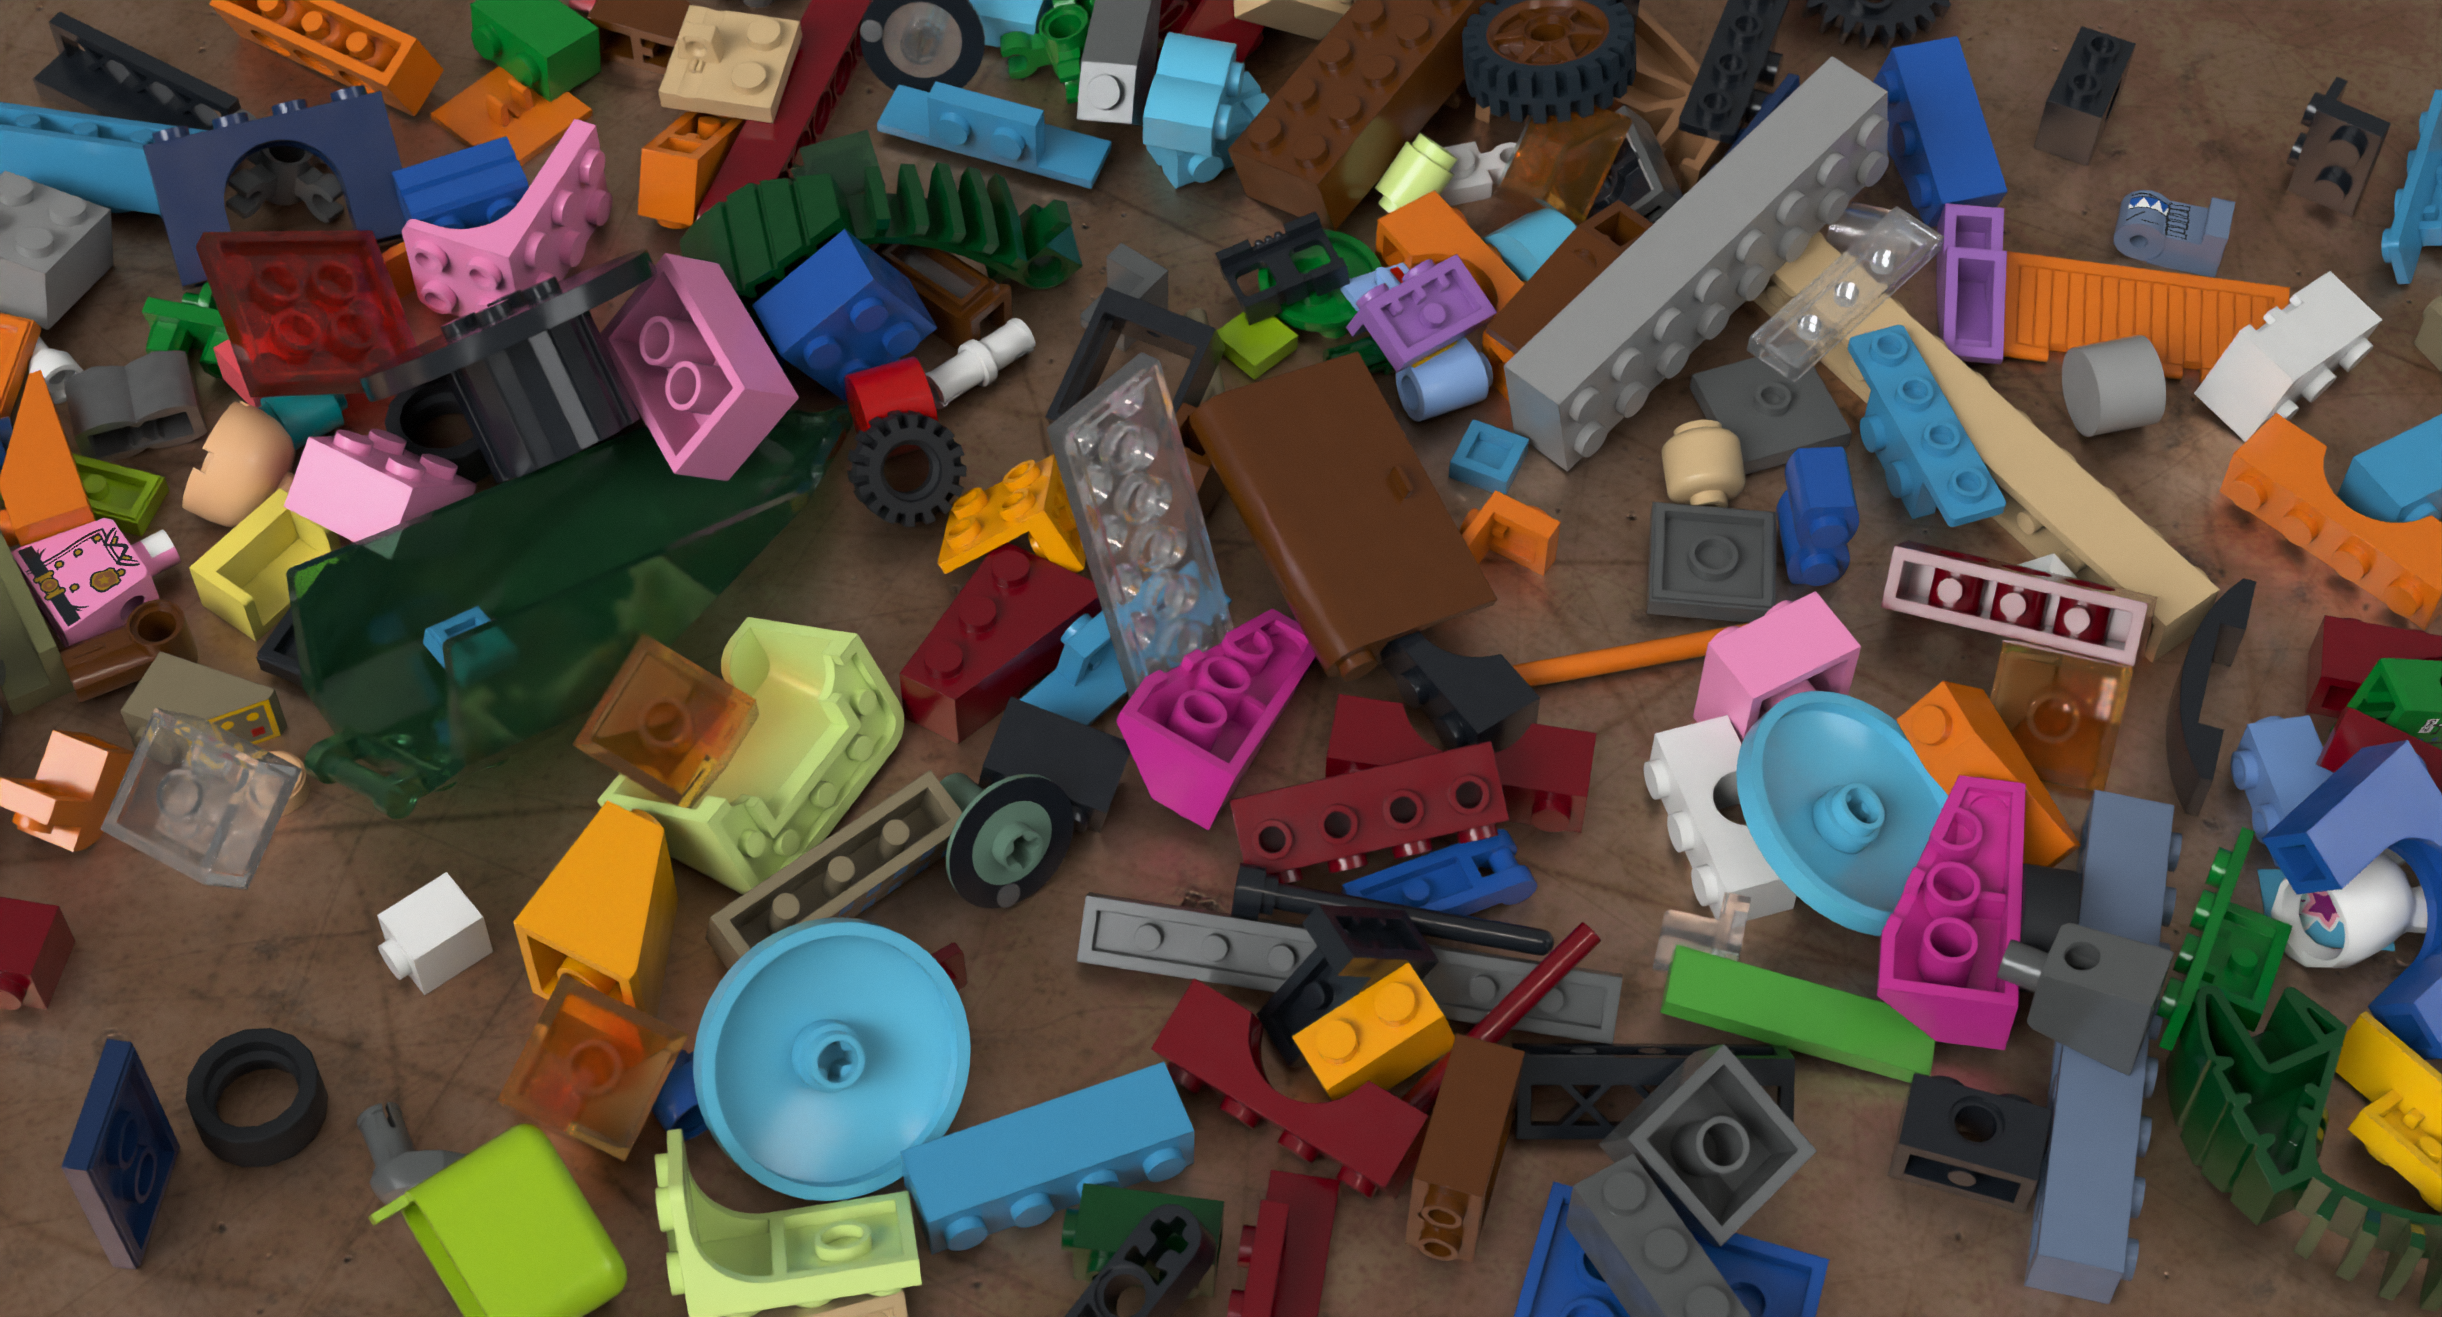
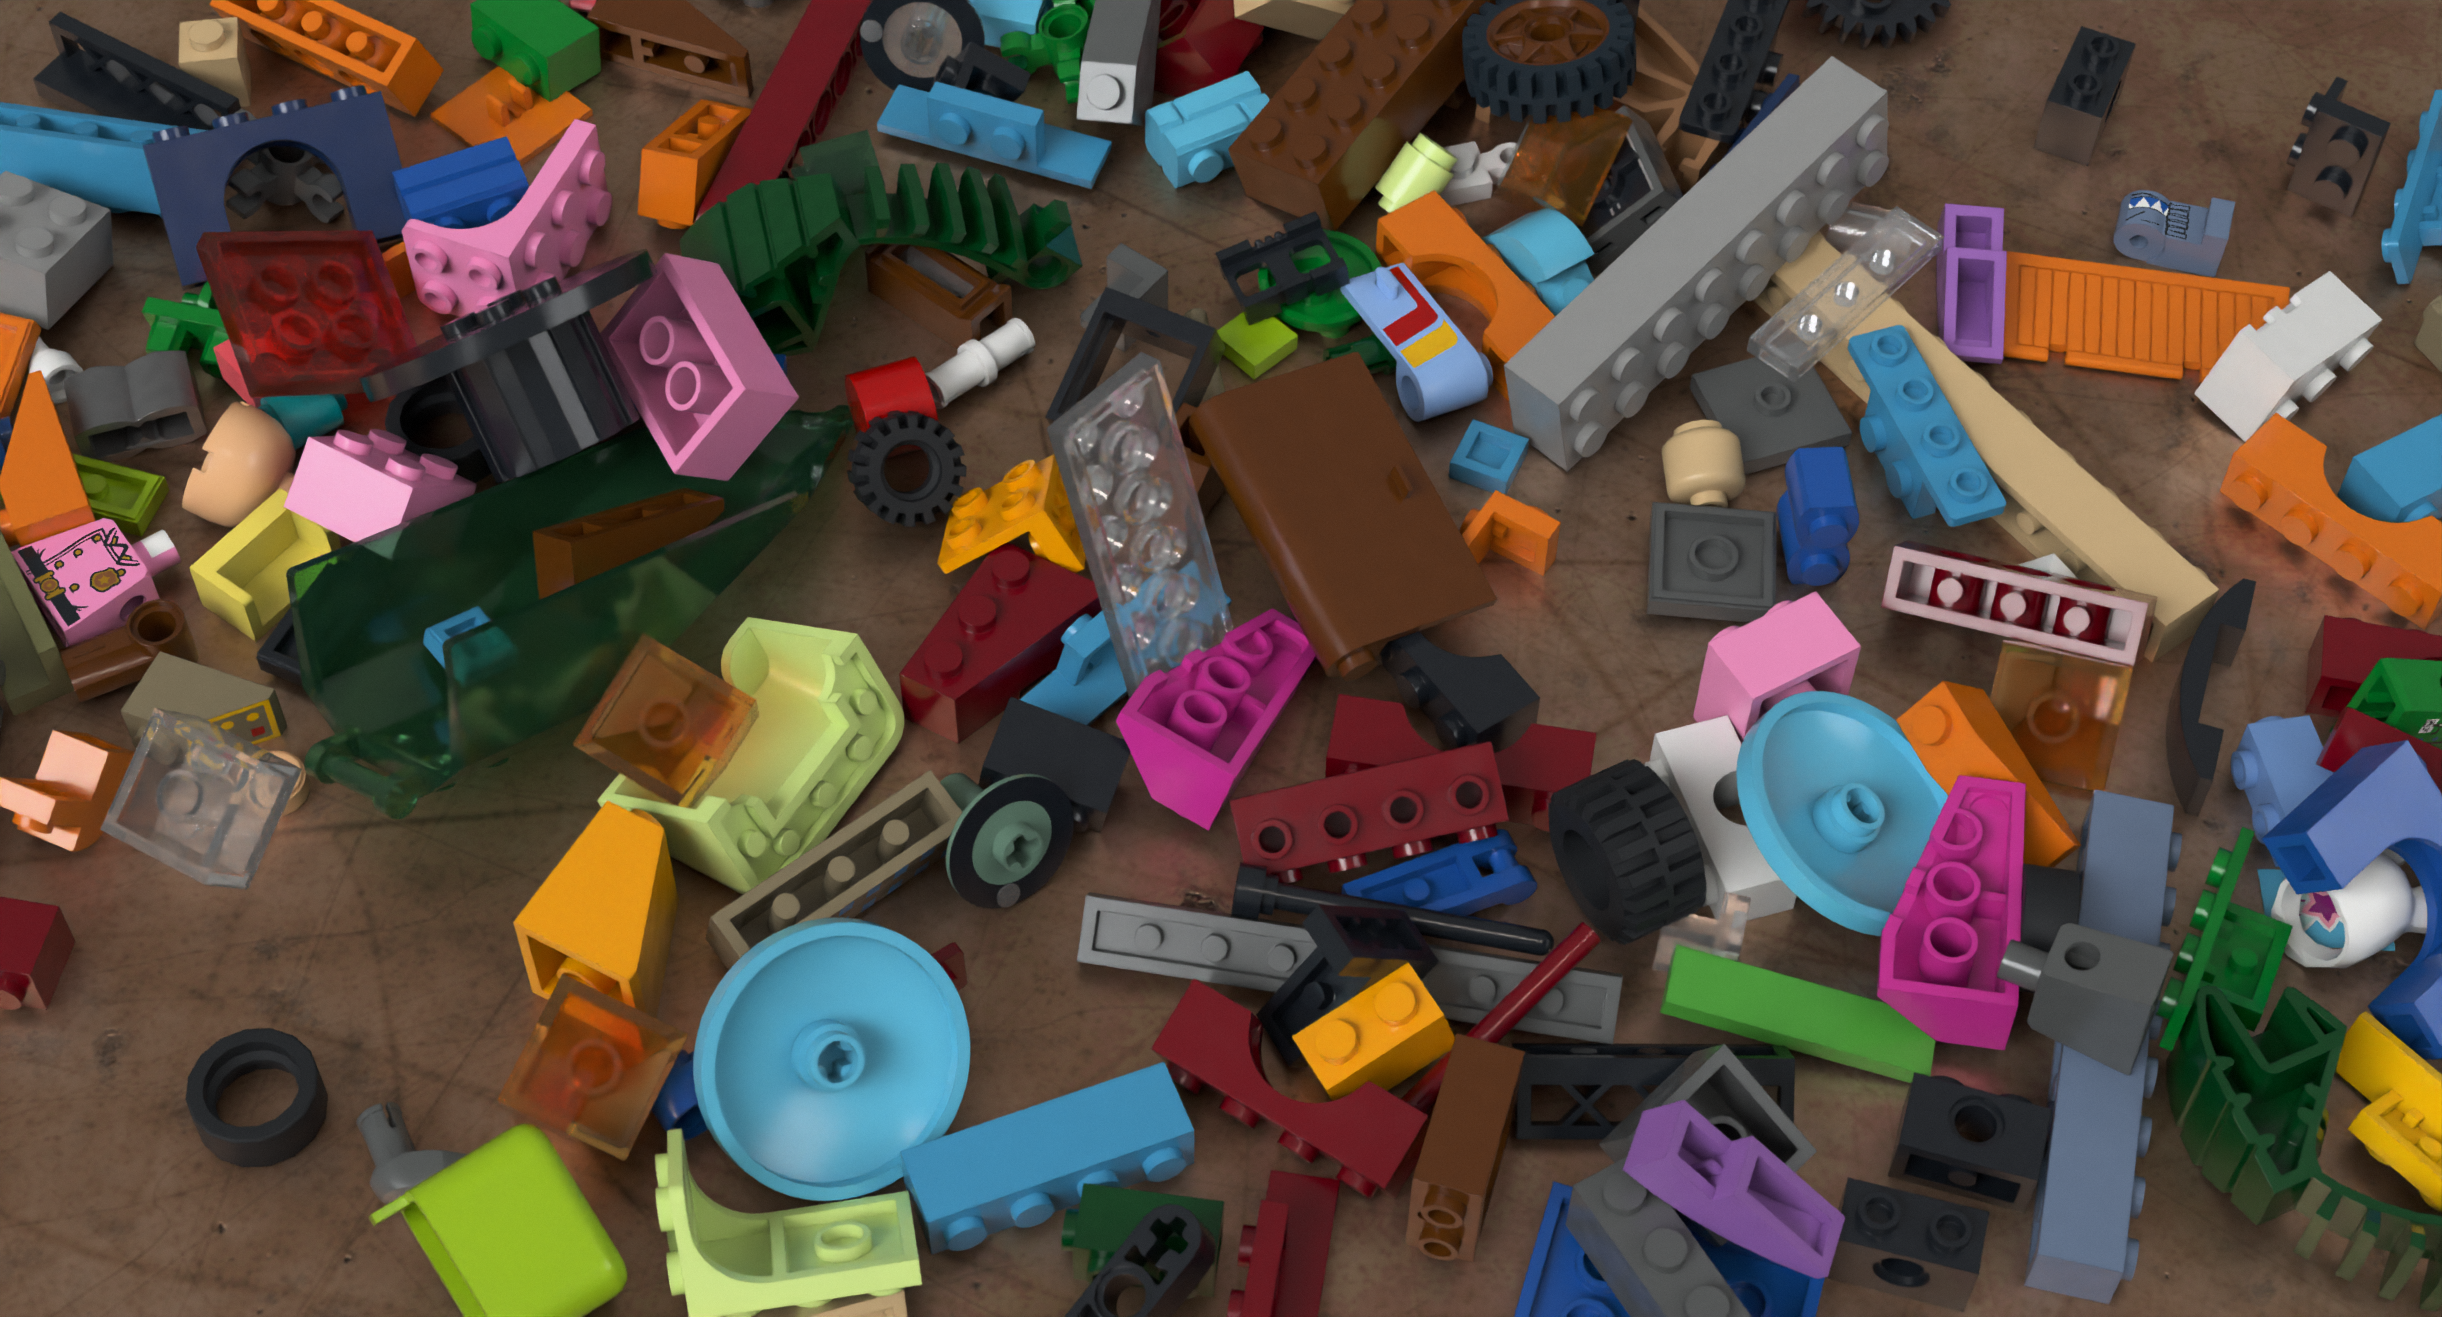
dark blue tile [61,1039,180,1270] -> none
white brick [377,872,493,995] -> none
tan hinge [658,5,802,123] -> none
blue brick [752,229,937,402] -> none
medium azure brick [1143,32,1245,156] -> none
medium lavender bracket [1346,254,1497,373] -> none
reddish brown slope [1486,200,1653,354] -> none
orange bar [1512,623,1748,687] -> none
blue wedge [1873,36,2008,228] -> none
light grey piece [2062,335,2166,437] -> none
none -> tan brick [178,17,251,110]
none -> reddish brown slope [532,488,725,620]
none -> black bracket [933,42,1031,102]
none -> black tyre [1548,759,1706,945]
none -> medium lavender slope [1623,1100,1845,1279]
none -> black brick [1825,1177,1989,1312]

